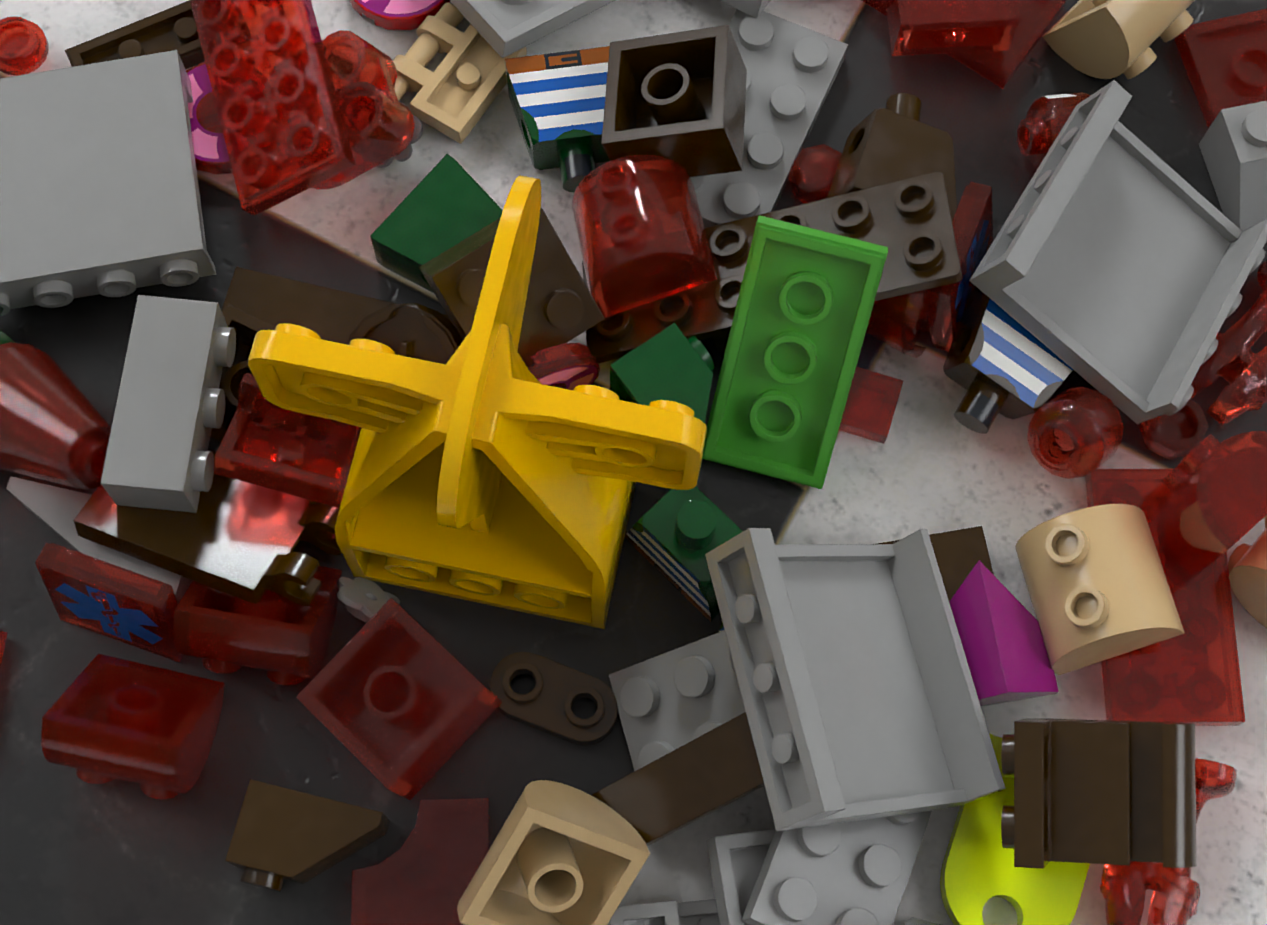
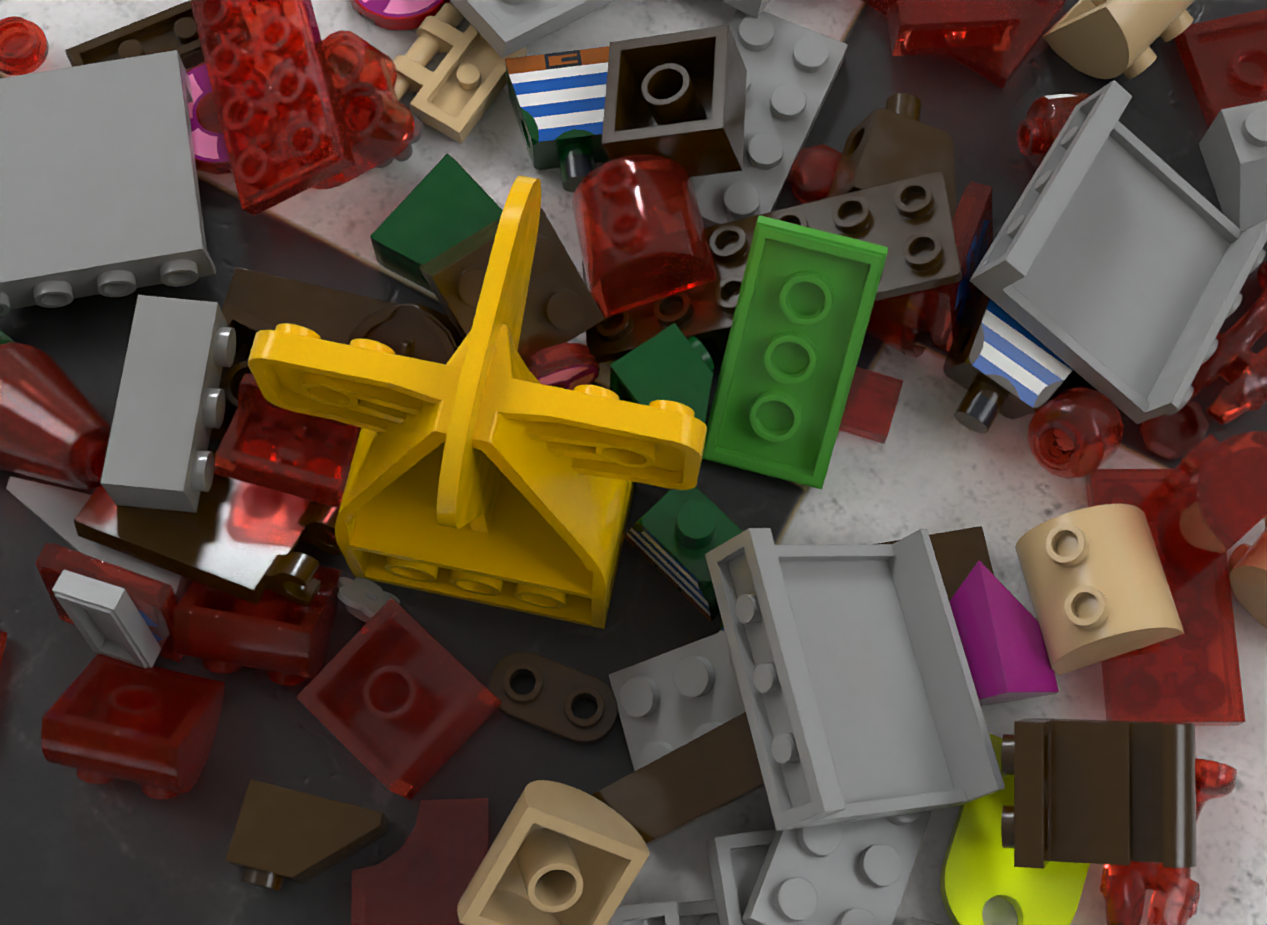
none -> light grey tile [52,570,162,668]

